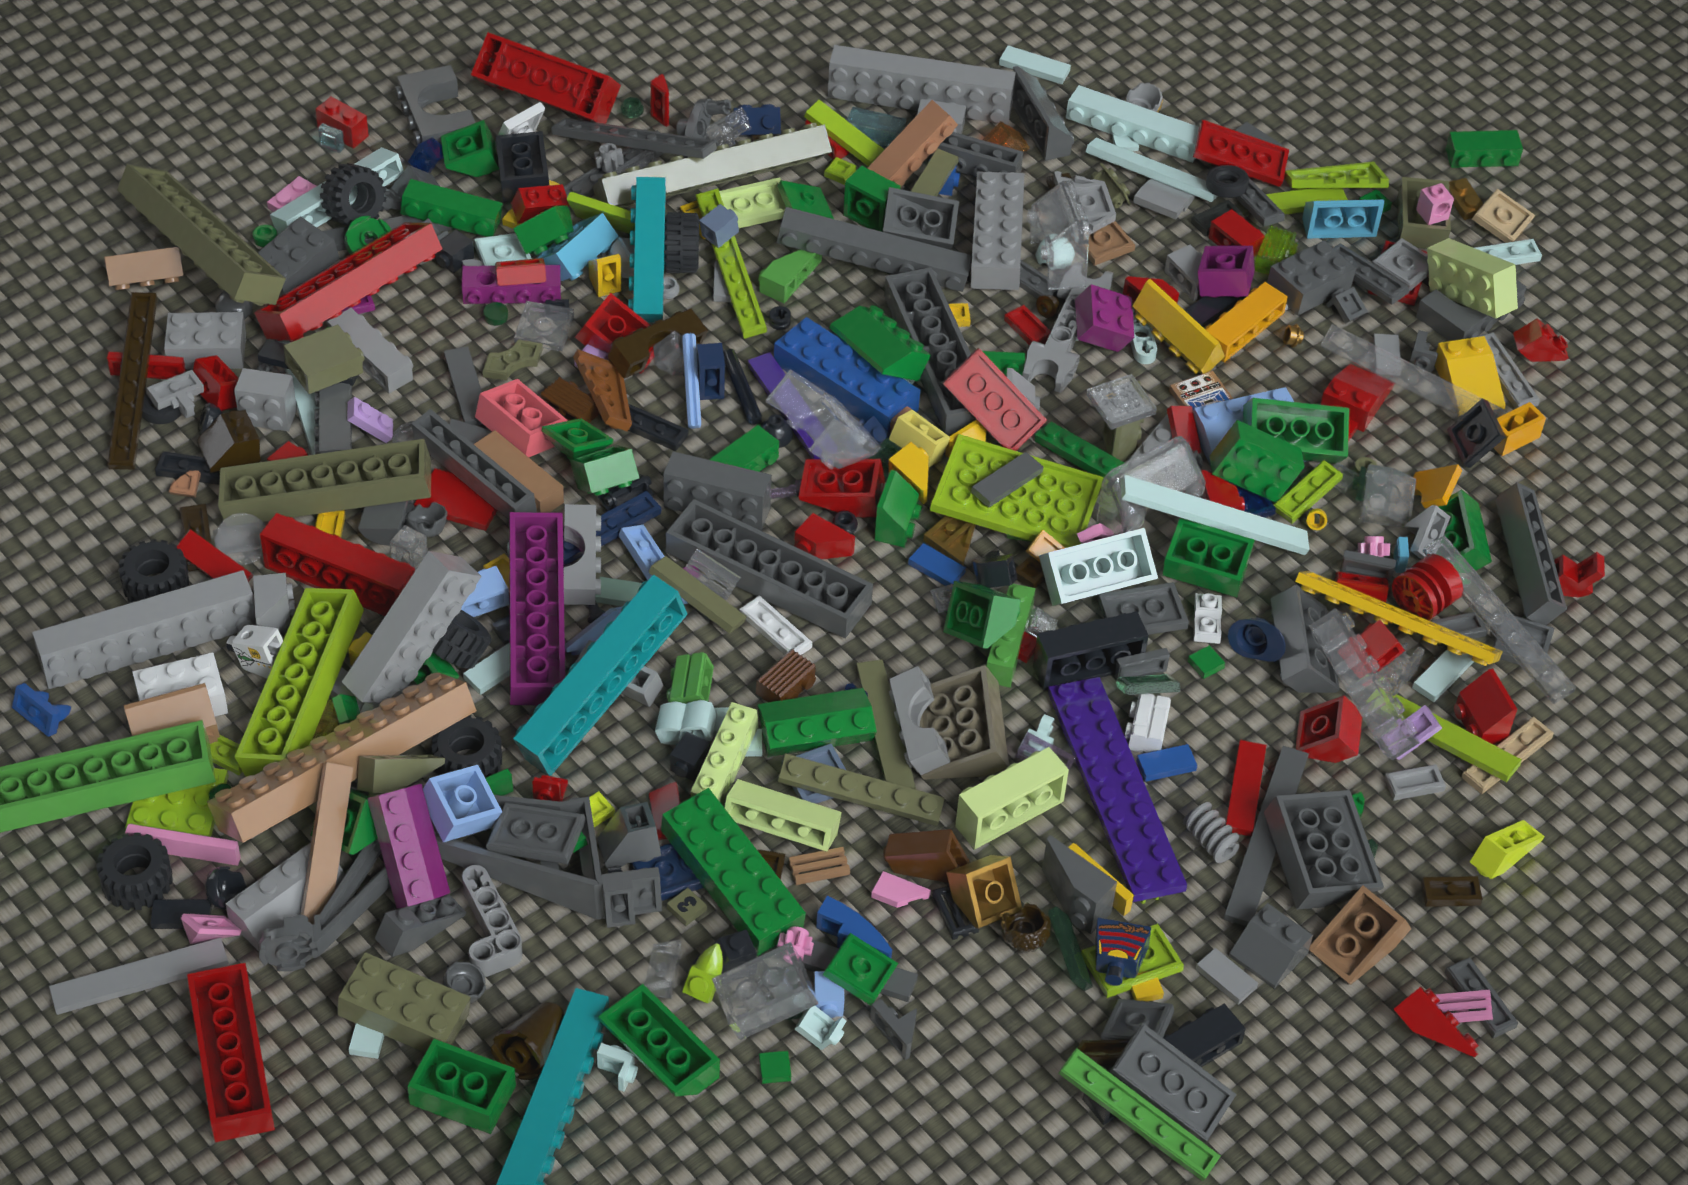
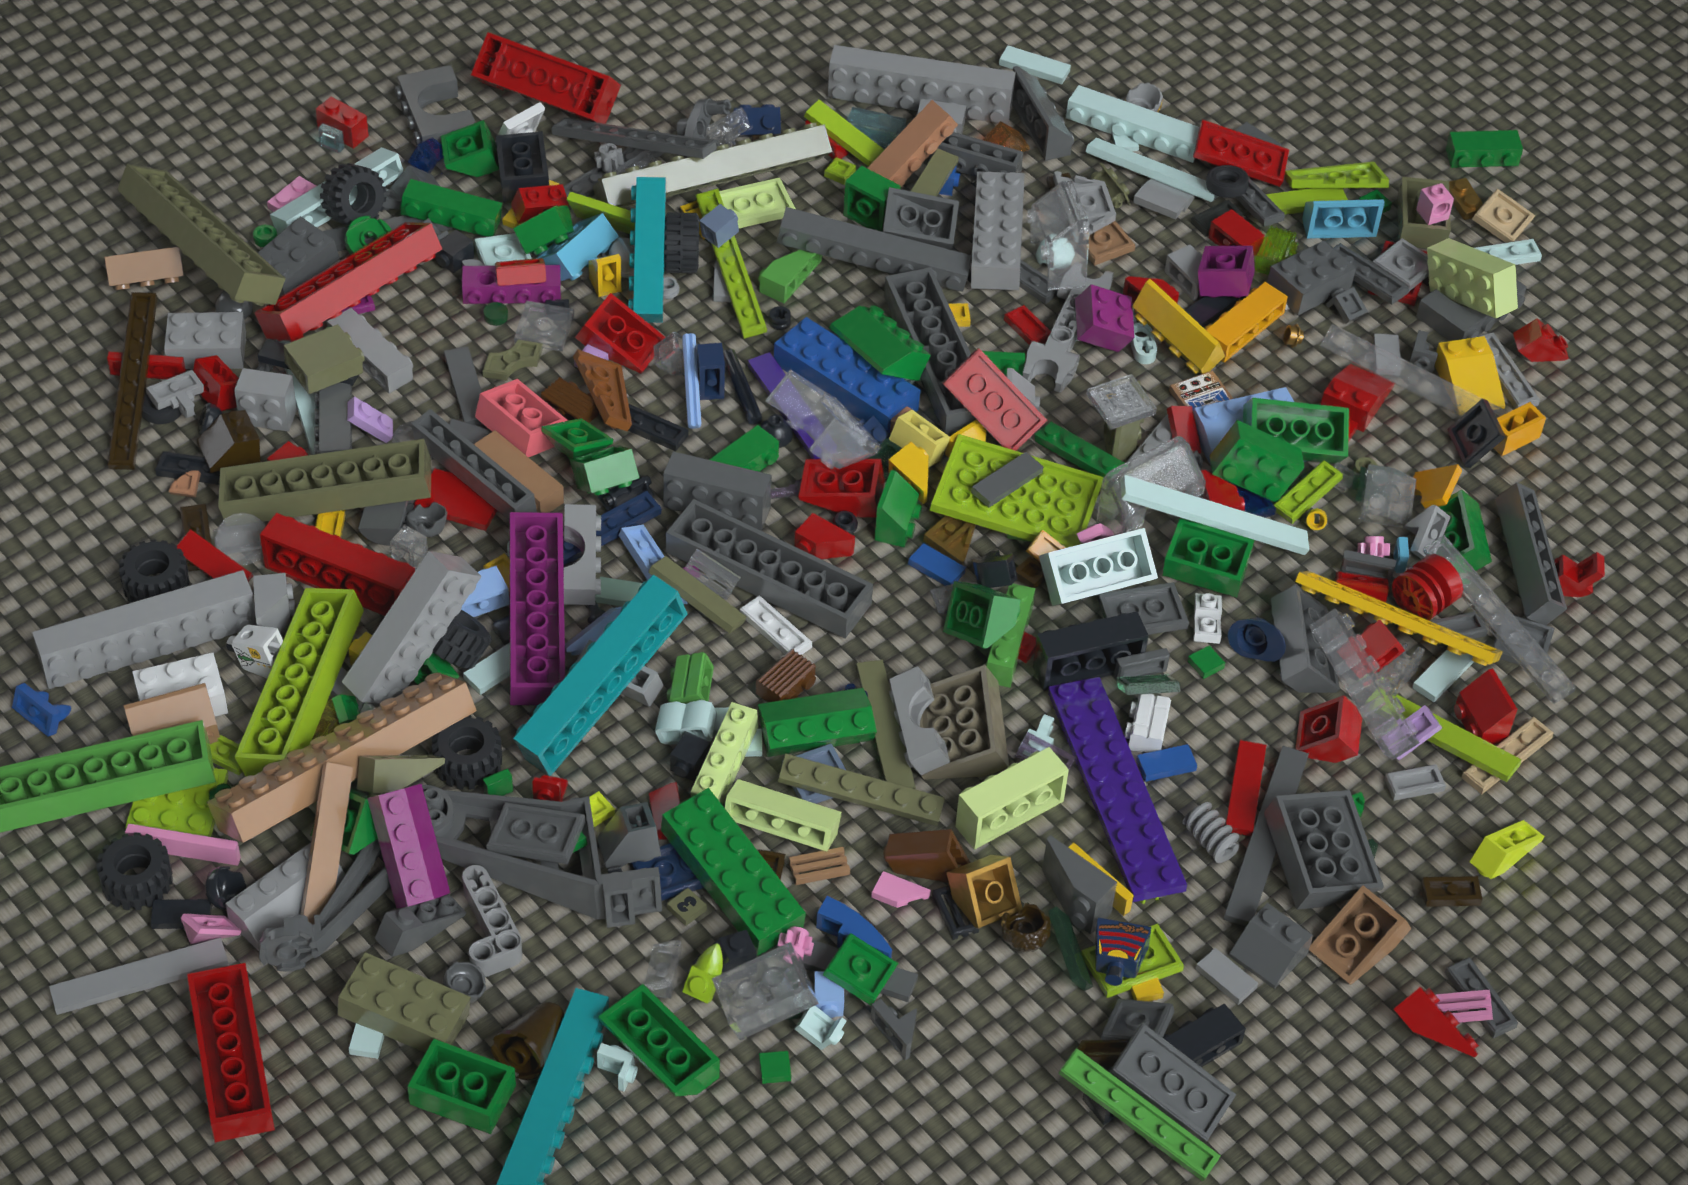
light blue brick [423,765,502,842] -> none
dark brown arch [607,308,708,379] -> none
clear green plate [621,97,644,118] -> none
red slope [650,74,669,127] -> none
green plate [777,180,834,219] -> none
clear tile [1026,607,1058,638] -> none
dark brown plate [1036,294,1059,319] -> none

